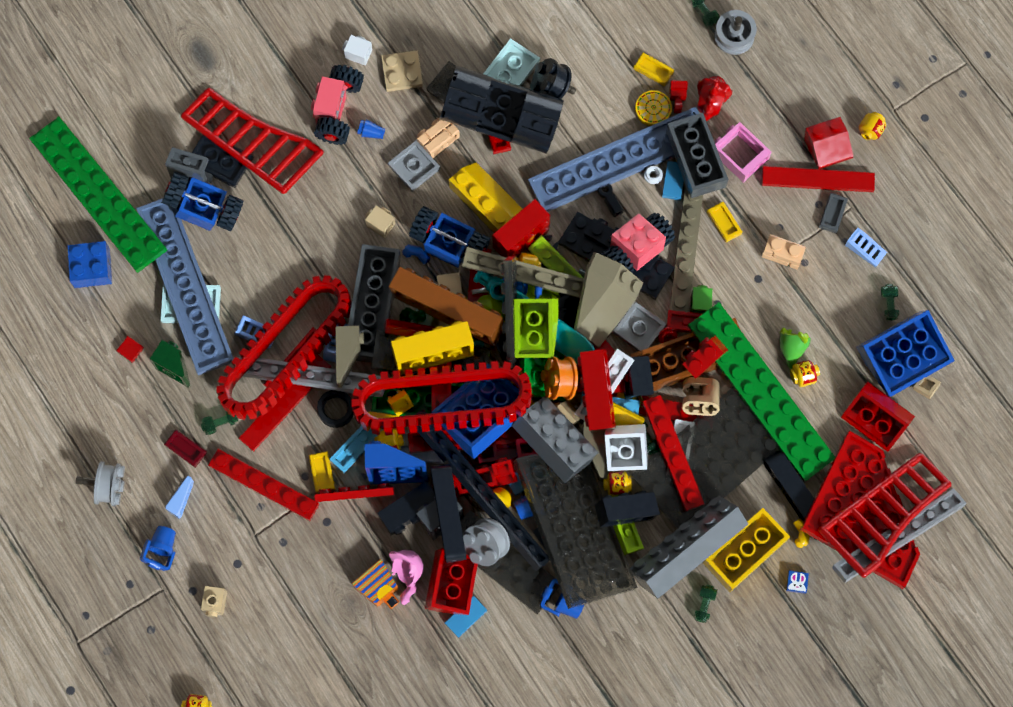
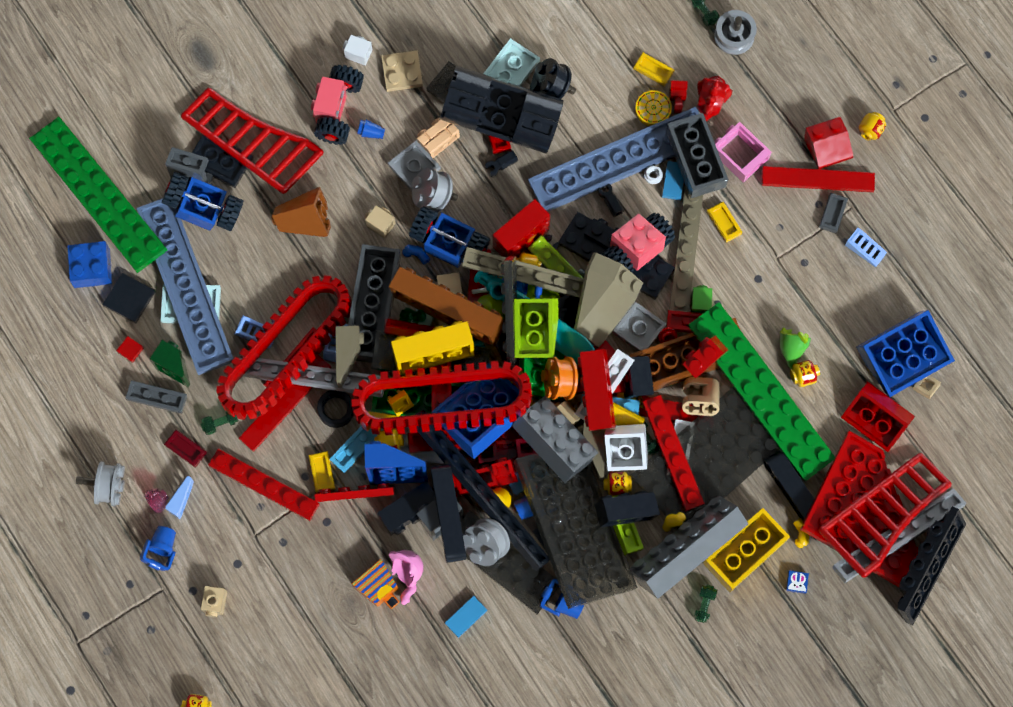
red slope [425,548,478,615] -> none
yellow slope [449,162,522,233] -> none
light nougat brick [762,234,806,270] -> none
clear green bar [881,284,899,321] -> none
none -> black tile [102,273,155,324]
none -> dark grey plate [125,380,187,414]
none -> clear pink cone [144,488,169,513]
none -> dark orange slope [271,187,331,237]
none -> light grey wheel [412,167,458,212]
none -> black bar [485,150,518,177]
none -> yellow arm [662,512,686,532]
none -> black plate [897,506,966,626]

